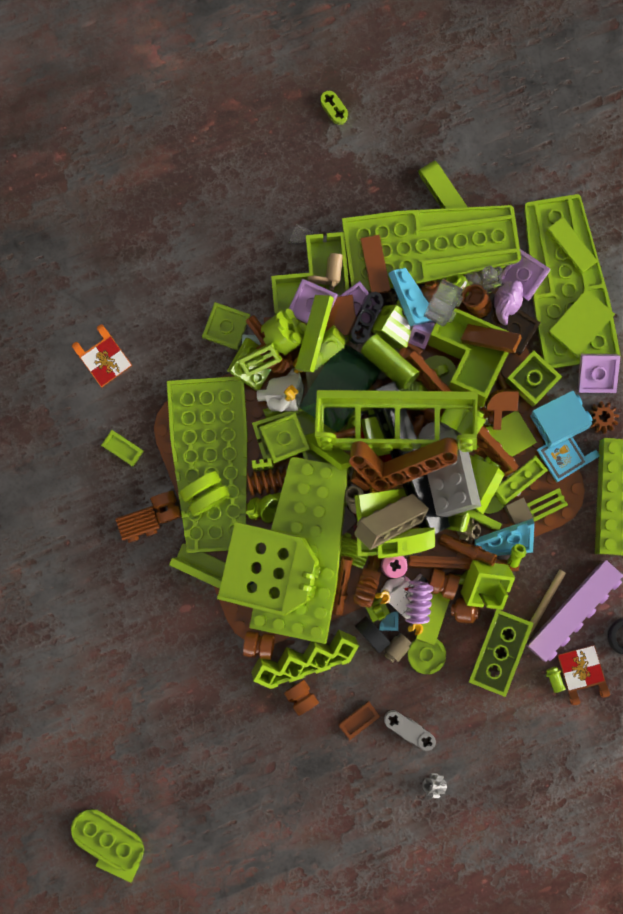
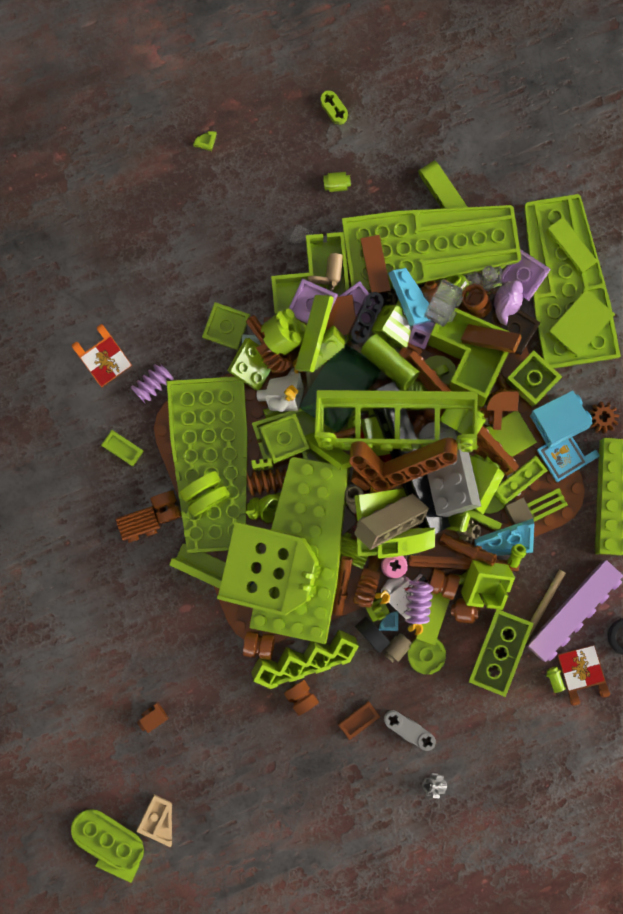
lime tile [238,342,282,377] -> none
lavender plate [577,354,620,393] -> none
none -> lavender piece [131,364,174,403]
none -> tan wing [136,794,172,847]
none -> dark orange brick [137,702,169,733]
none -> lime tile [193,131,217,151]
none -> lime brick [323,172,351,192]

